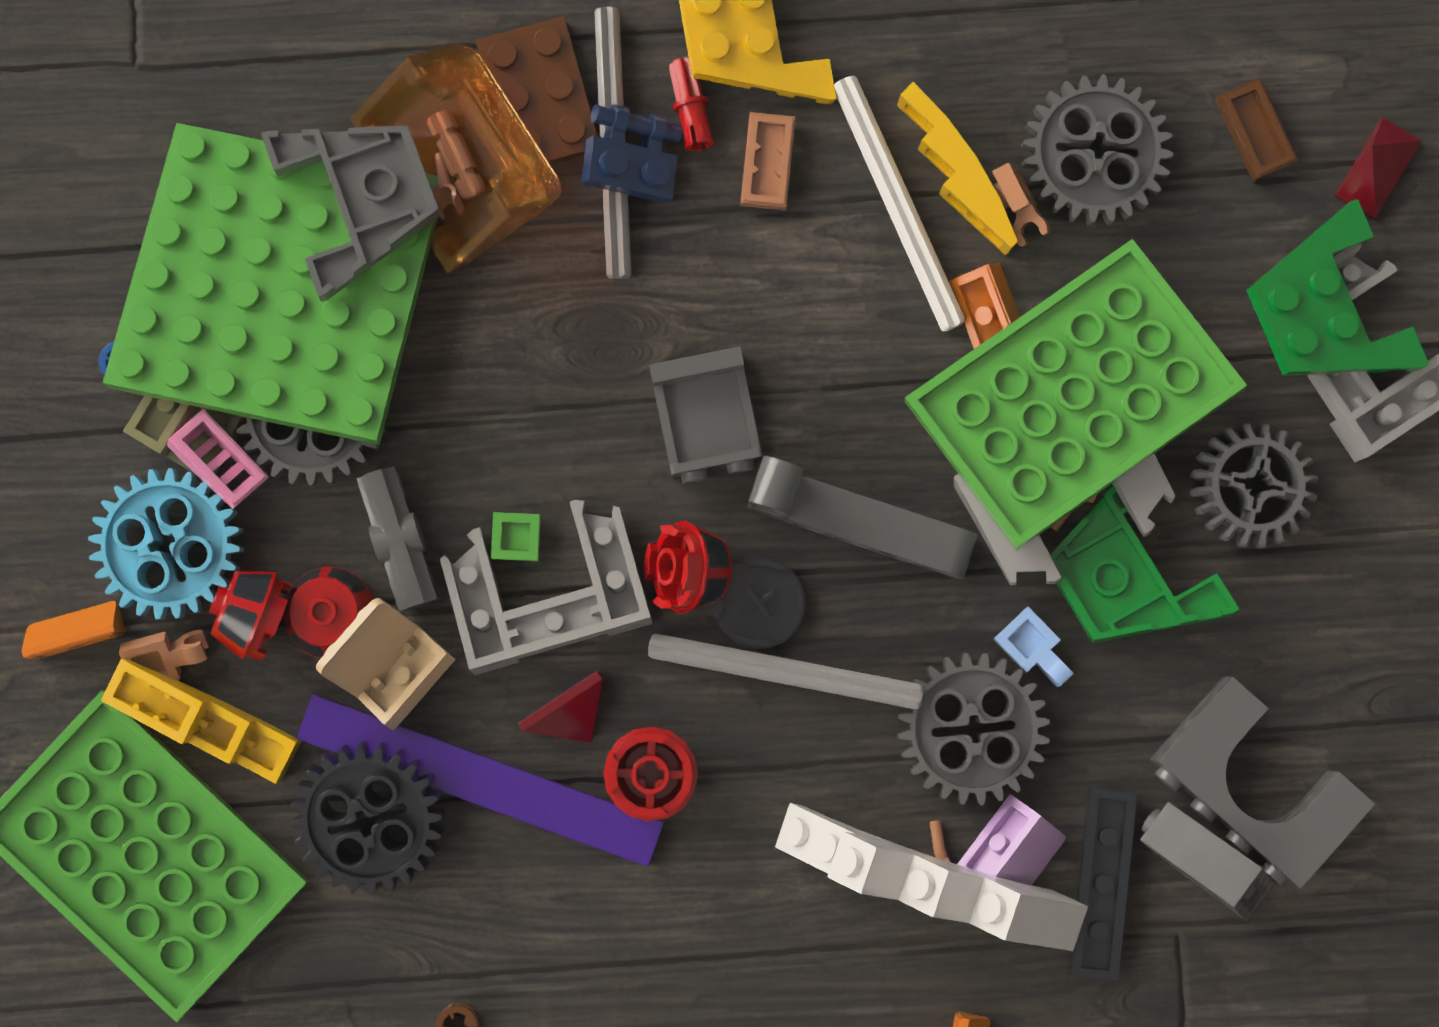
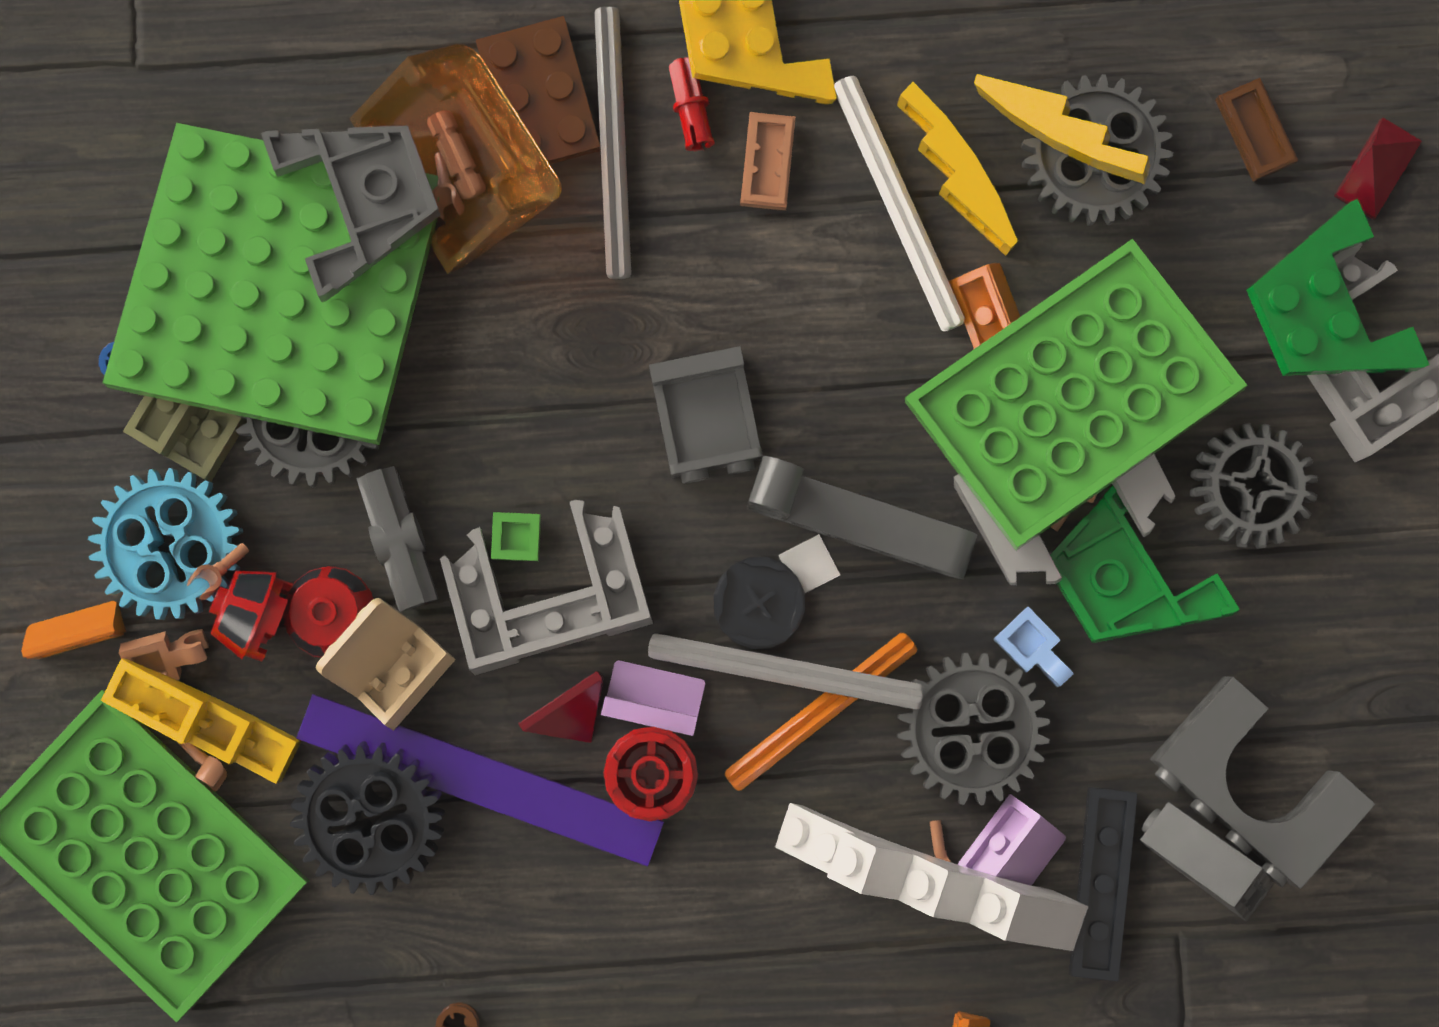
bright pink slope [167,409,268,509] -> none
dark blue plate [581,104,682,203] -> none
red cone [644,521,732,614] -> none
nougat plate [992,162,1050,247] -> none
none -> nougat hand [176,741,227,792]
none -> nougat hand [187,543,249,600]
none -> lavender panel [601,660,705,736]
none -> orange axle [725,633,918,791]
none -> white sticker [778,534,840,593]
none -> yellow slope [974,74,1150,184]

